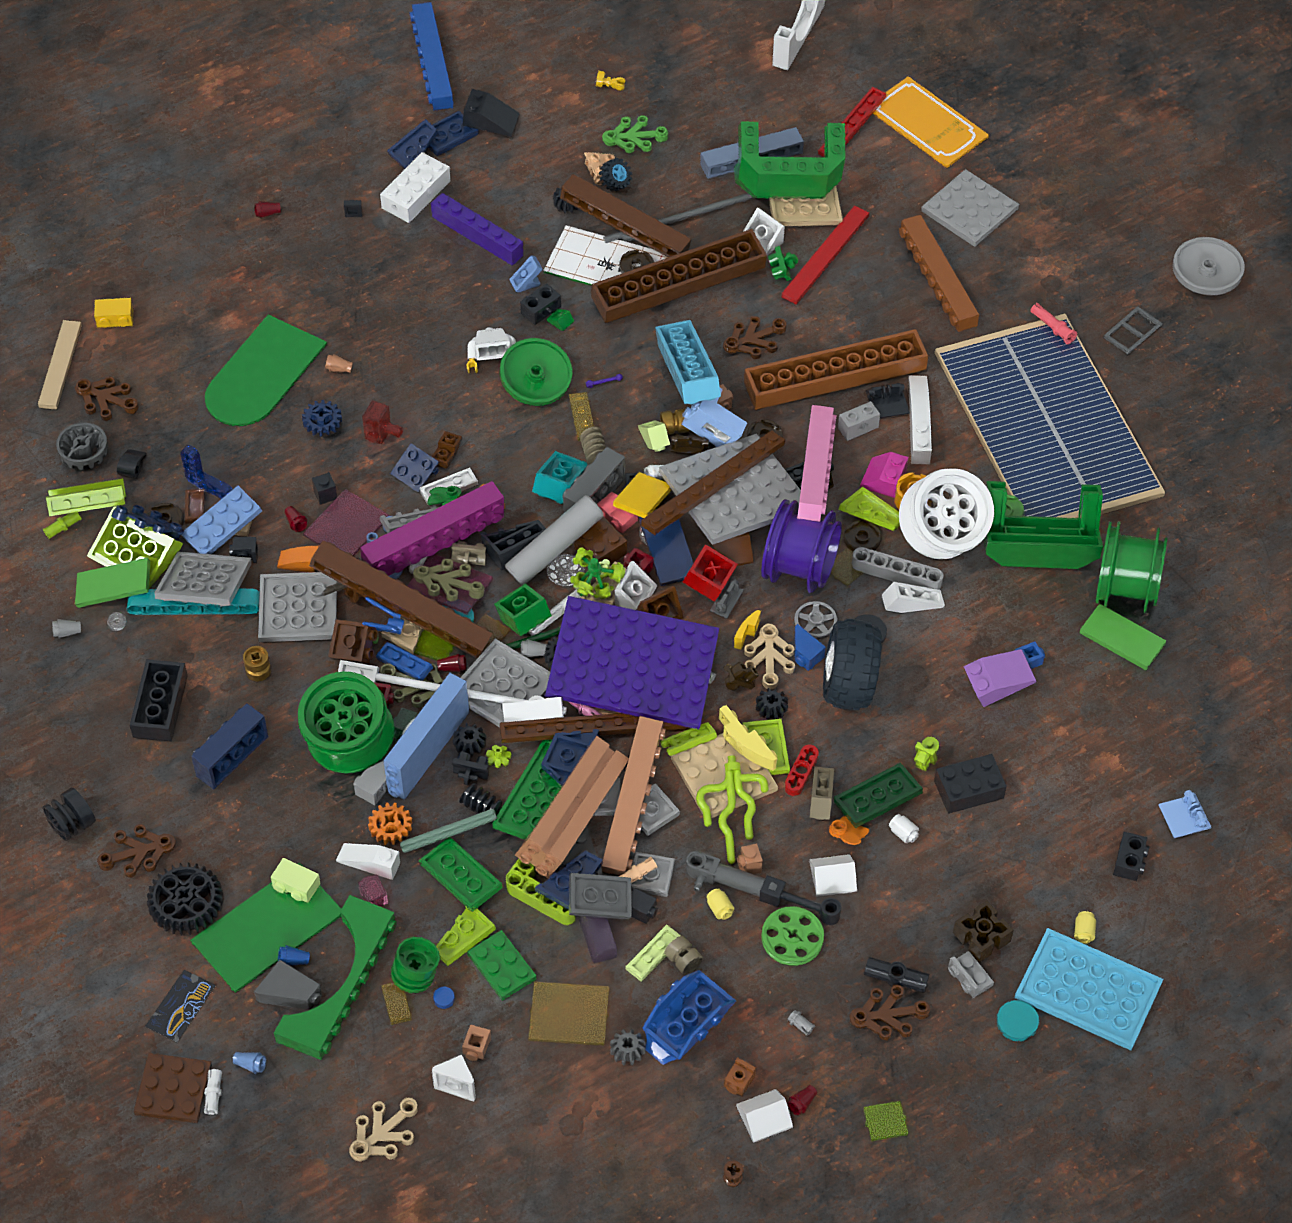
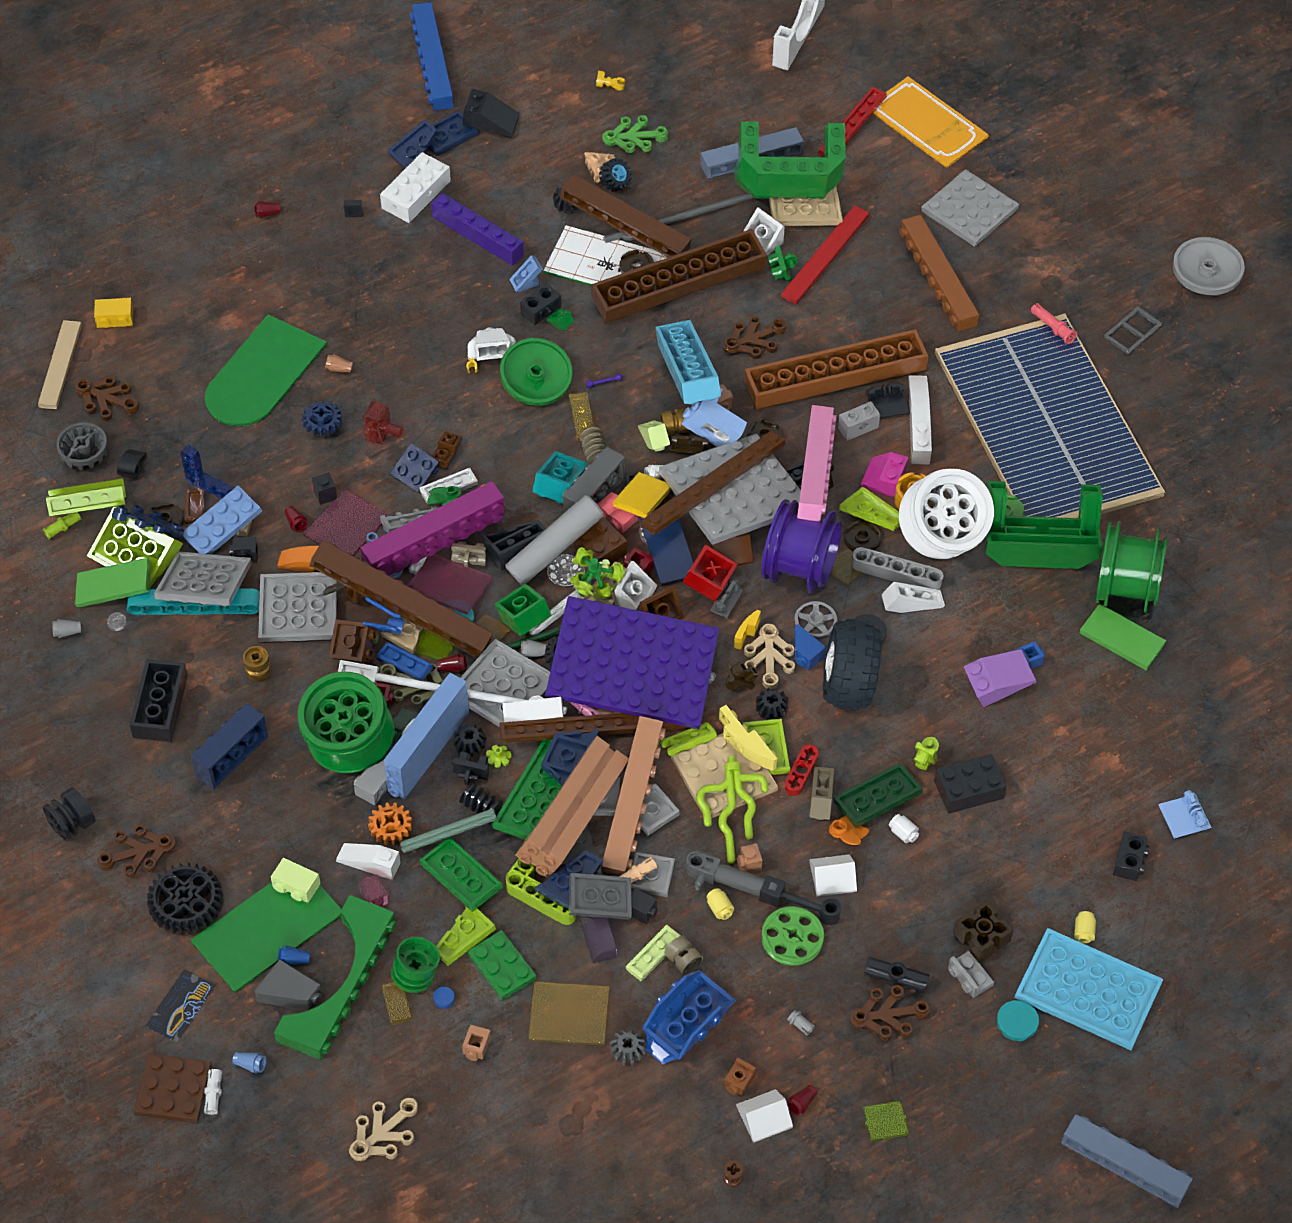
olive plant [413,559,484,601] -> none
white slope [432,1055,476,1101] -> none
none -> sand blue brick [1061,1114,1193,1208]

